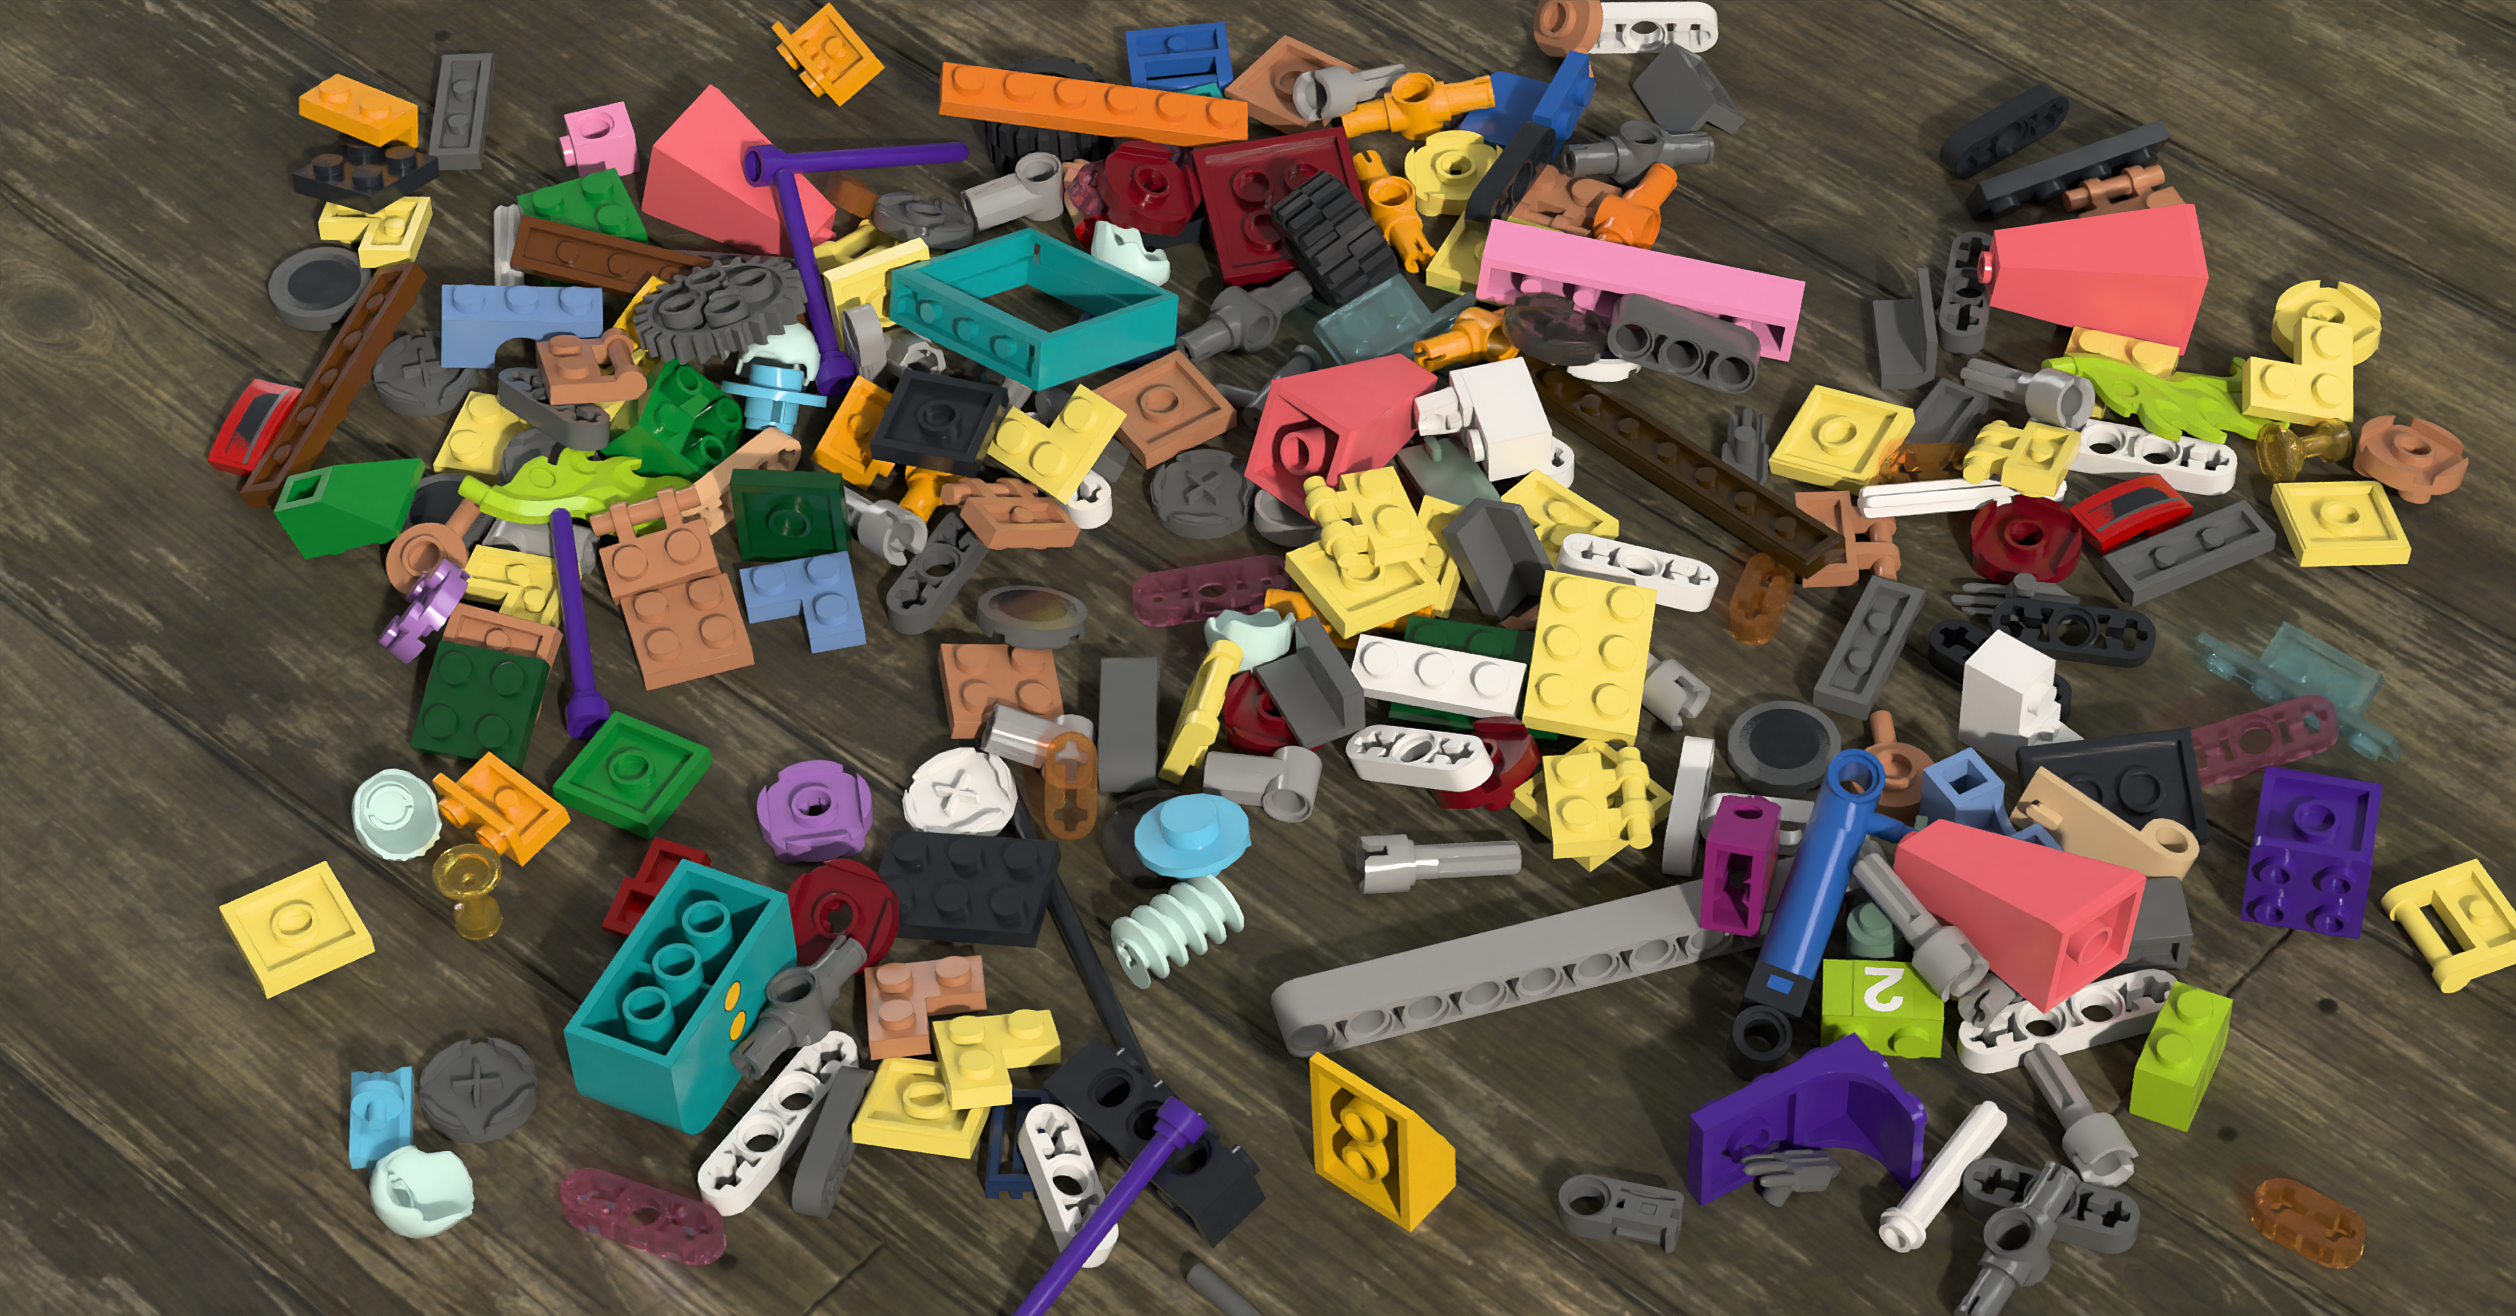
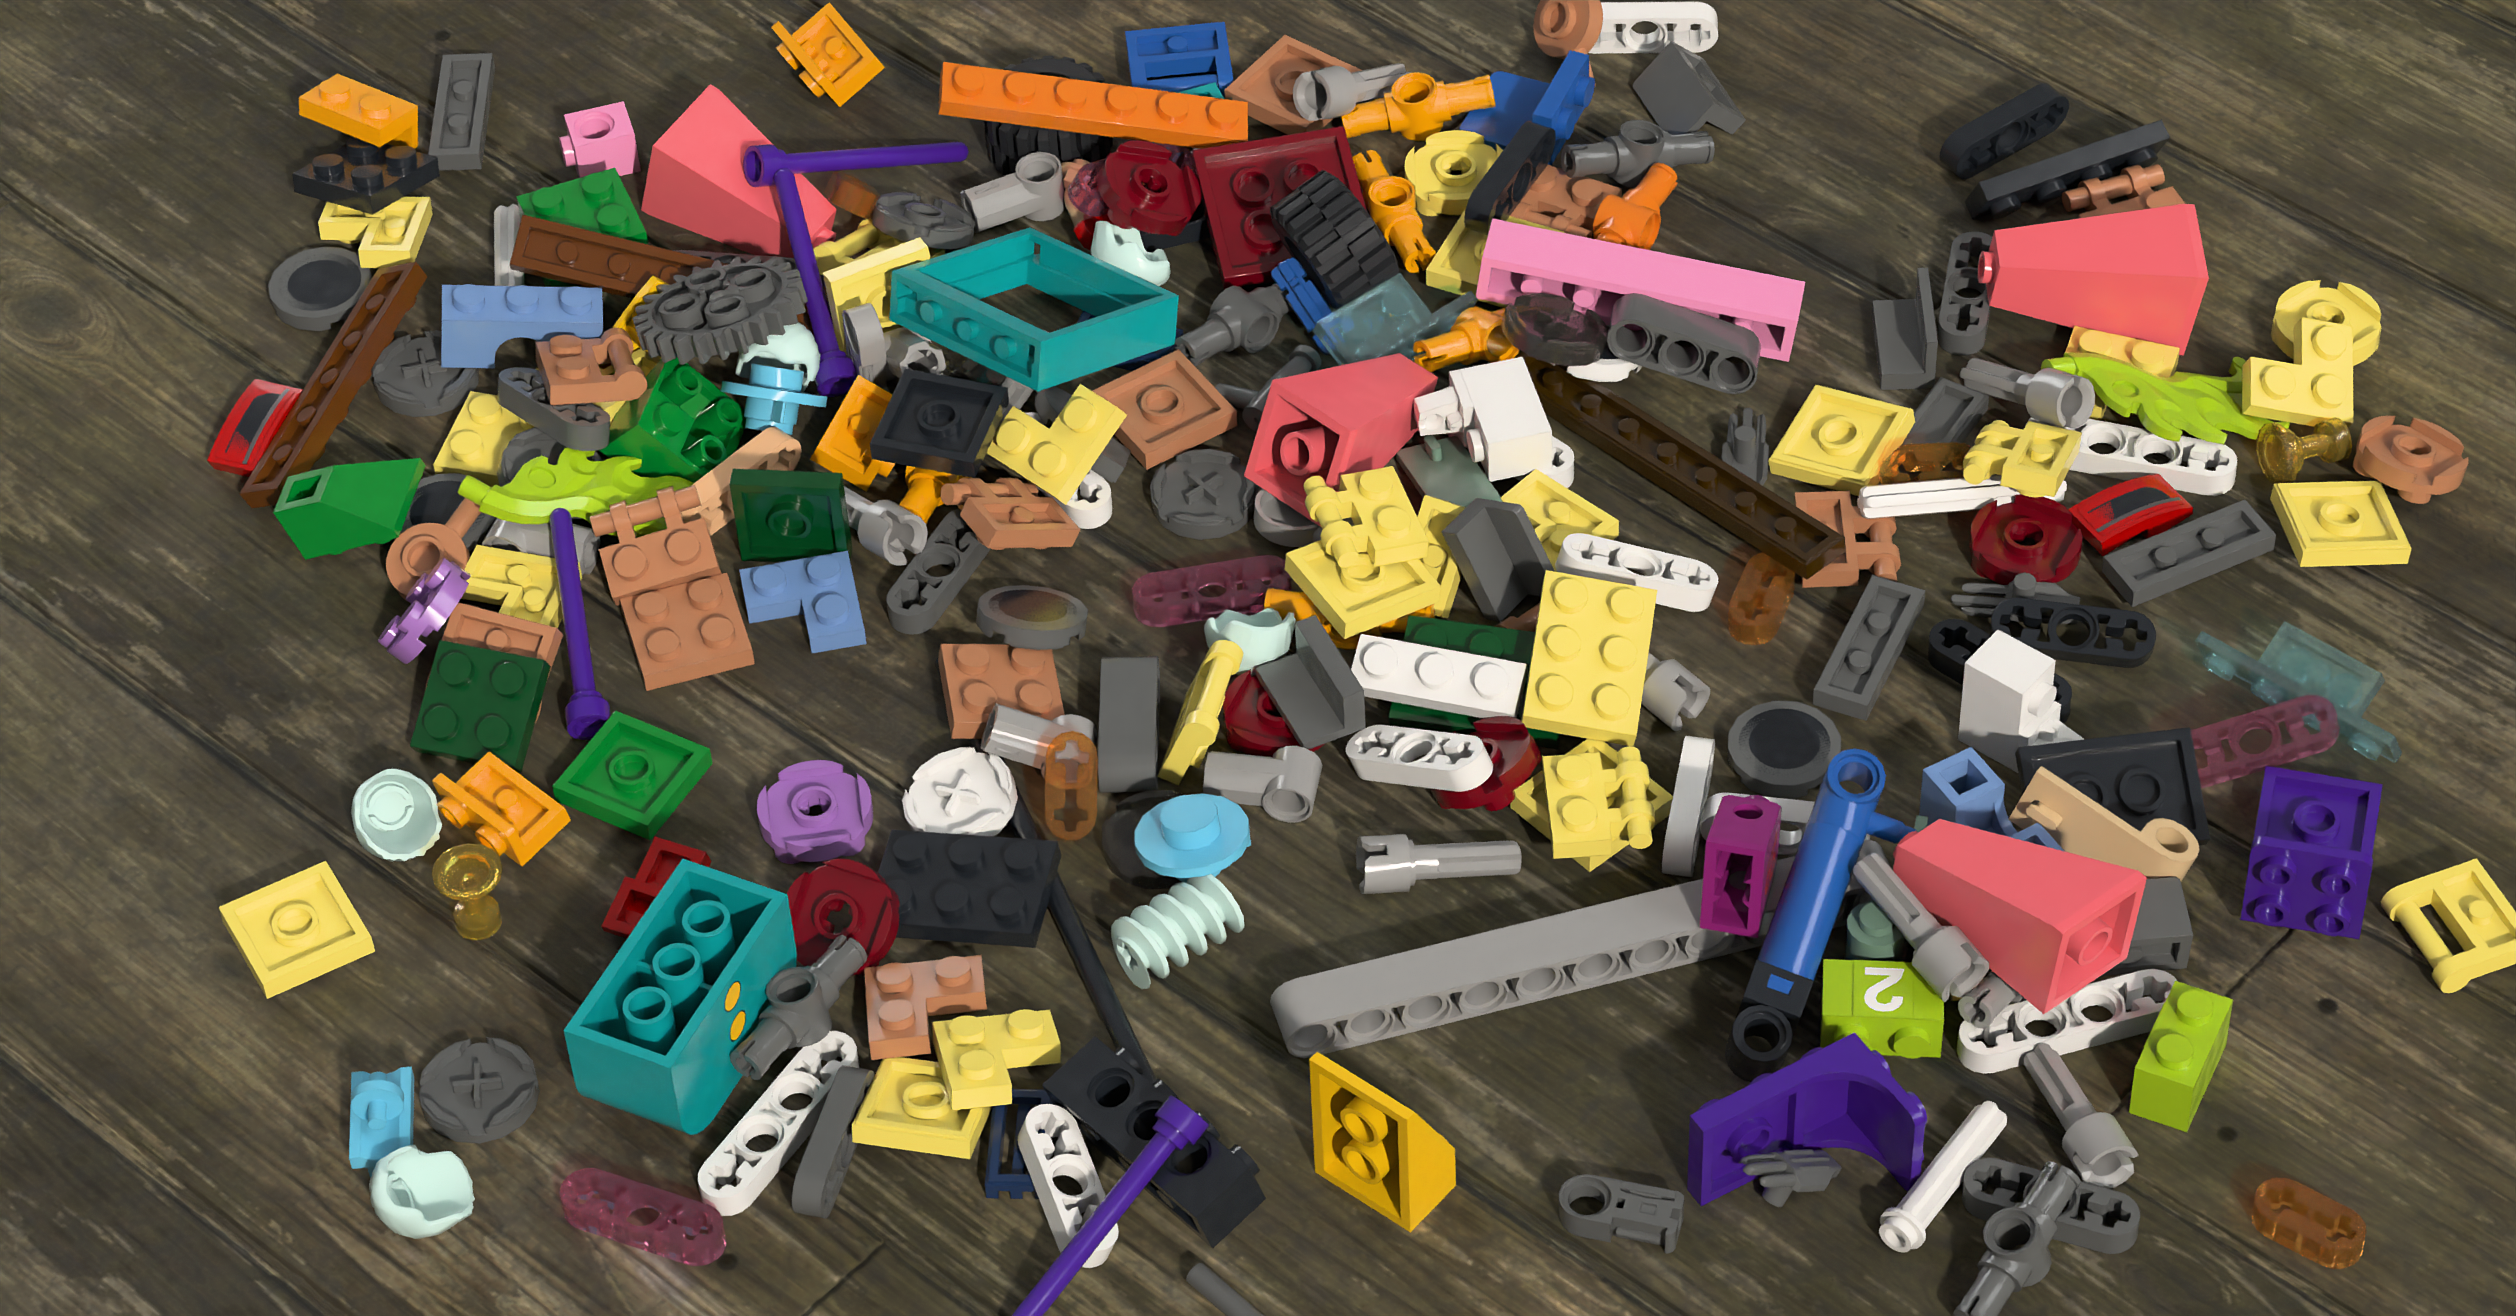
nougat piece [1850,710,1934,821] -> none
none -> blue axle [1271,257,1348,355]

